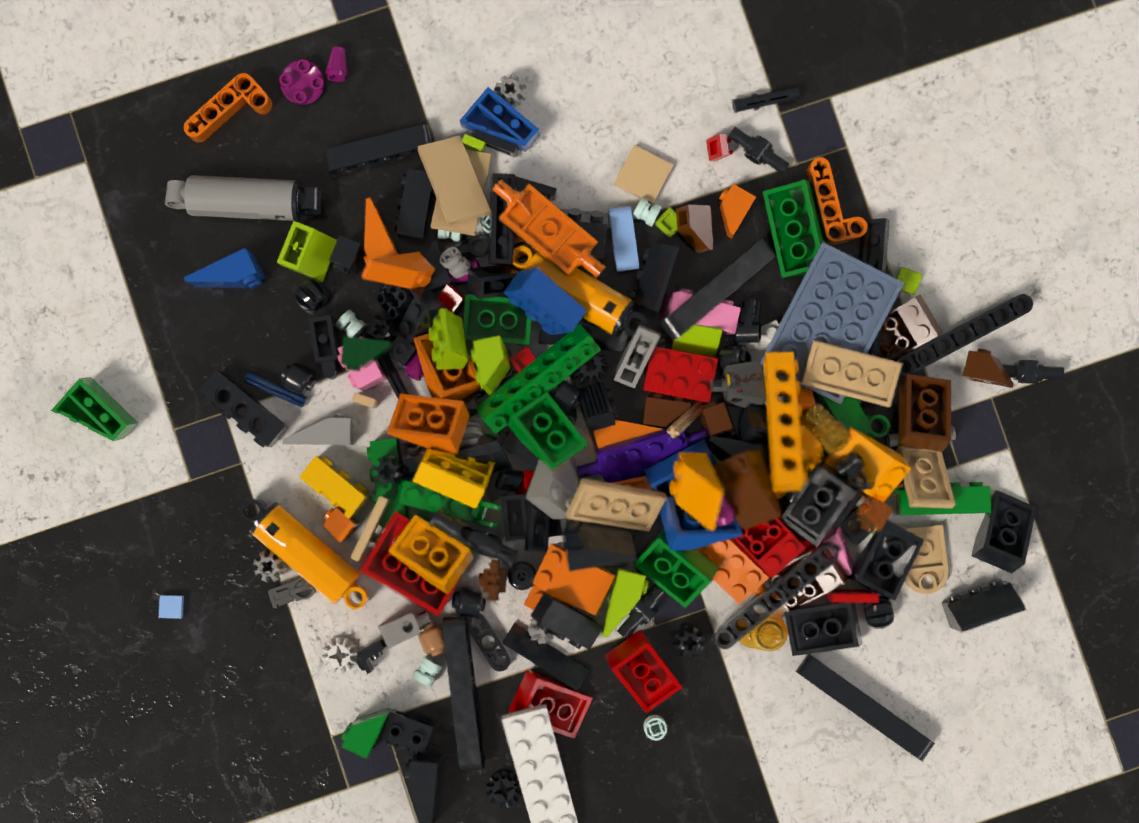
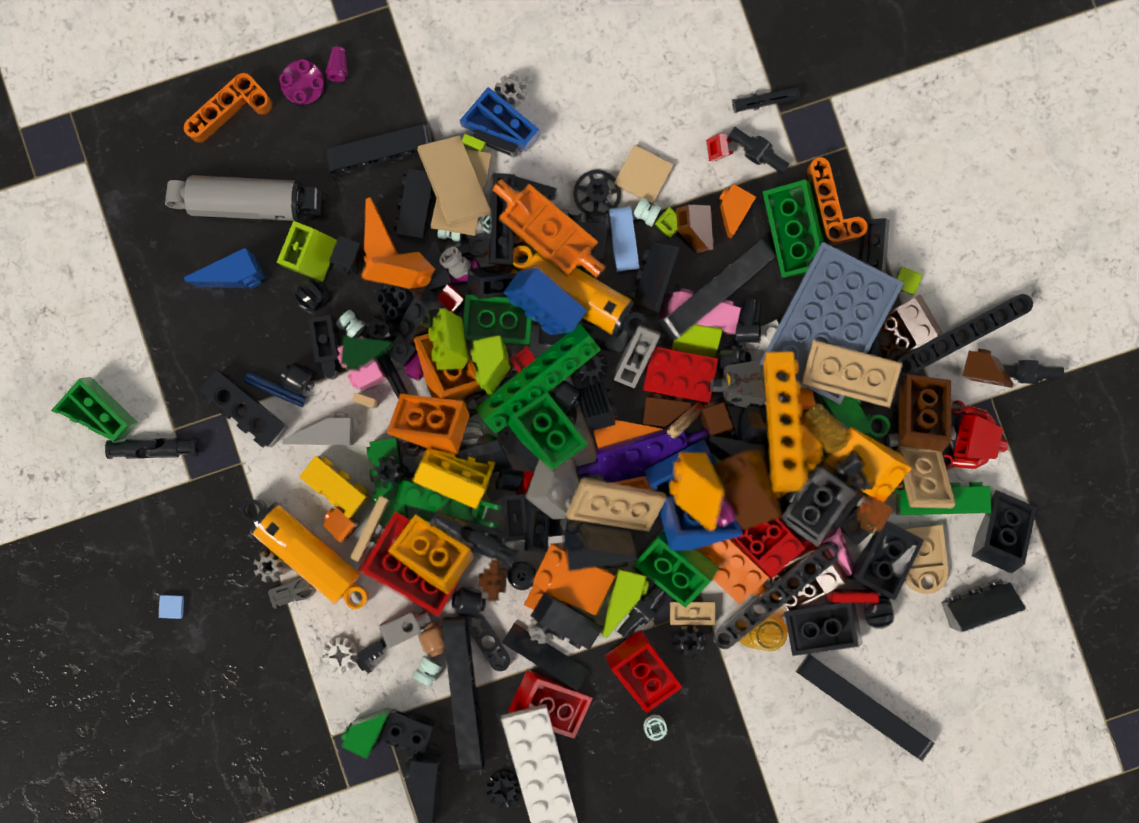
none -> black piece [105,437,199,459]
none -> black wheel [573,170,621,215]
none -> tan plate [670,601,715,625]
none -> red torso [943,400,1008,469]

